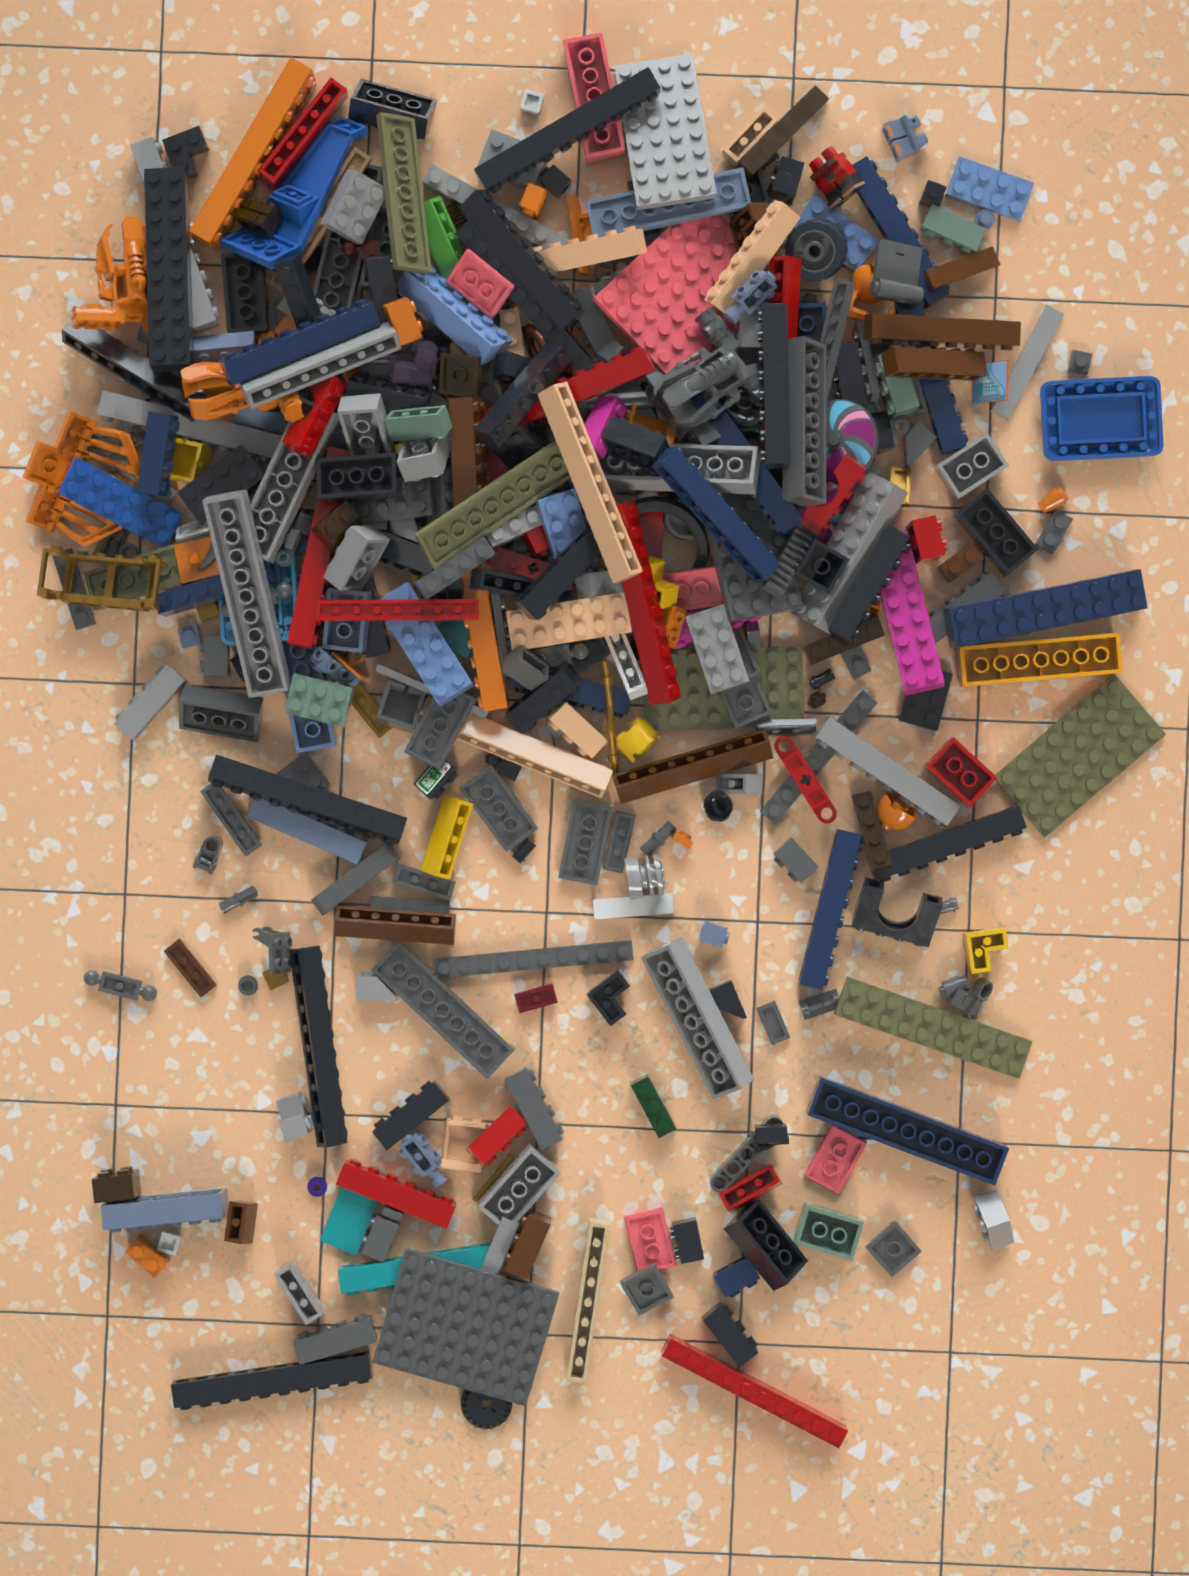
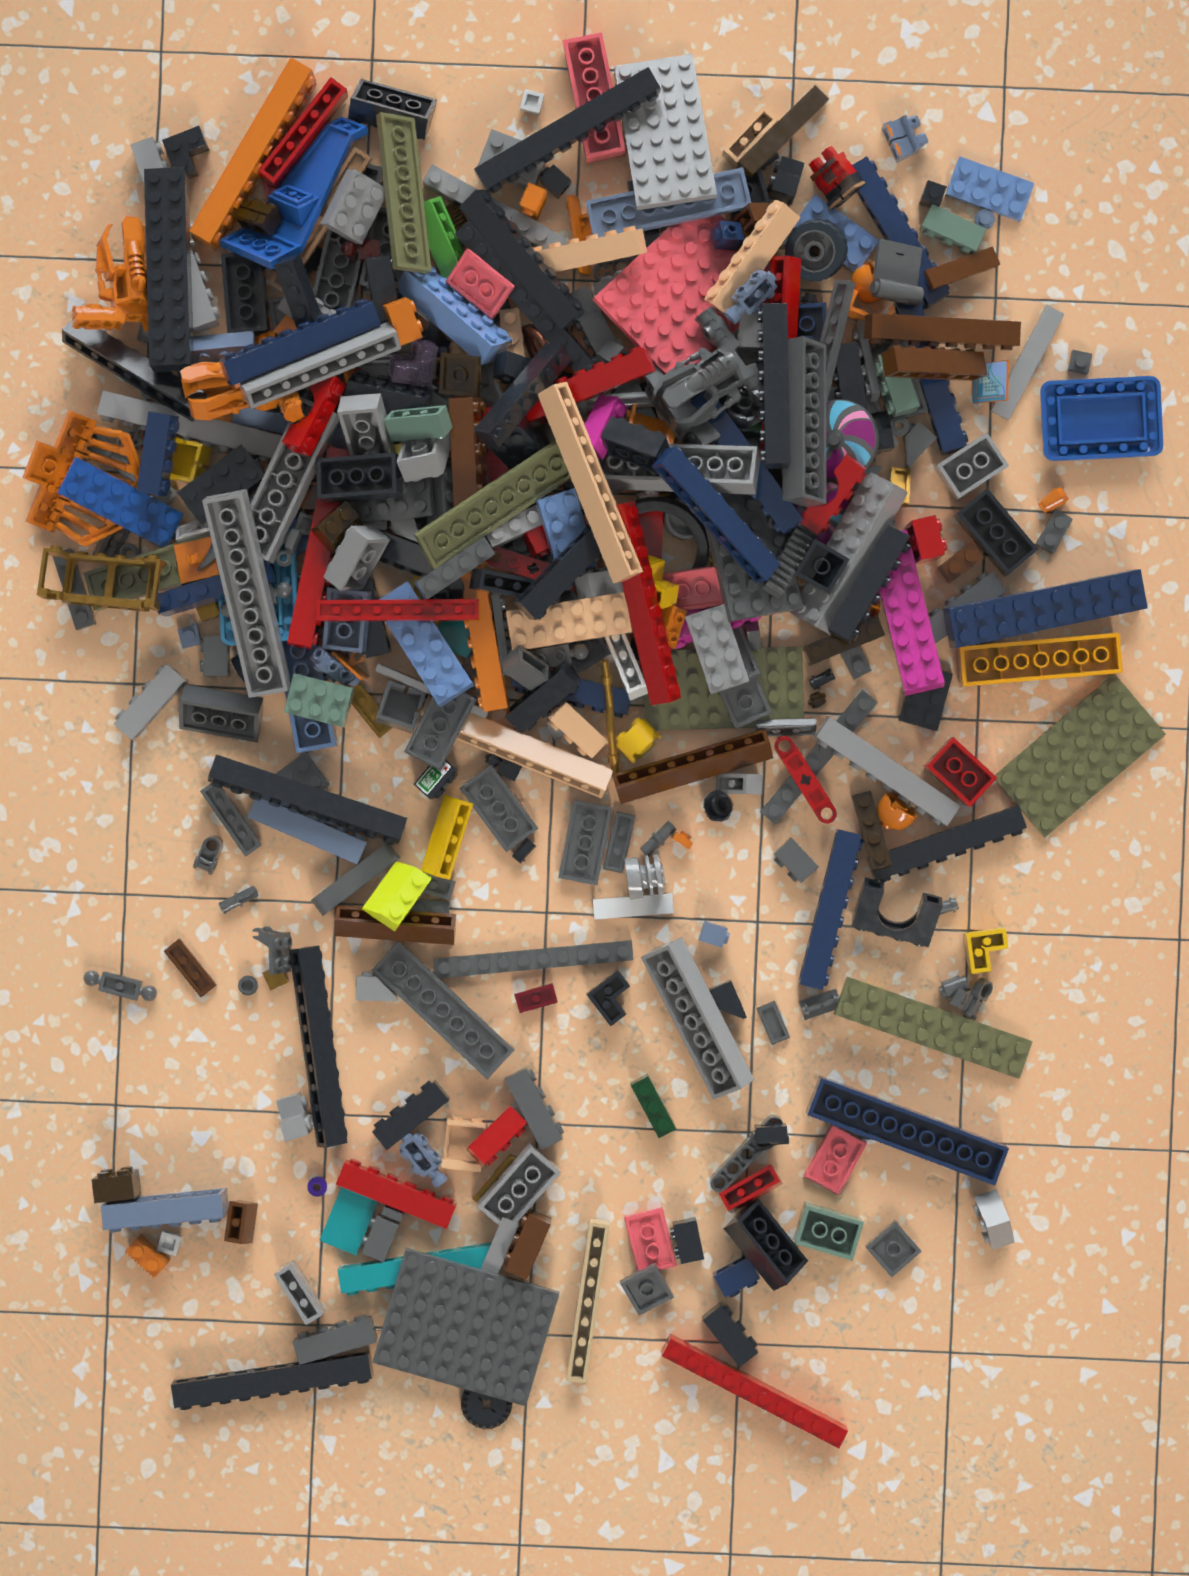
none -> neon yellow slope [362,861,432,932]
none -> dark blue brick [710,221,744,250]

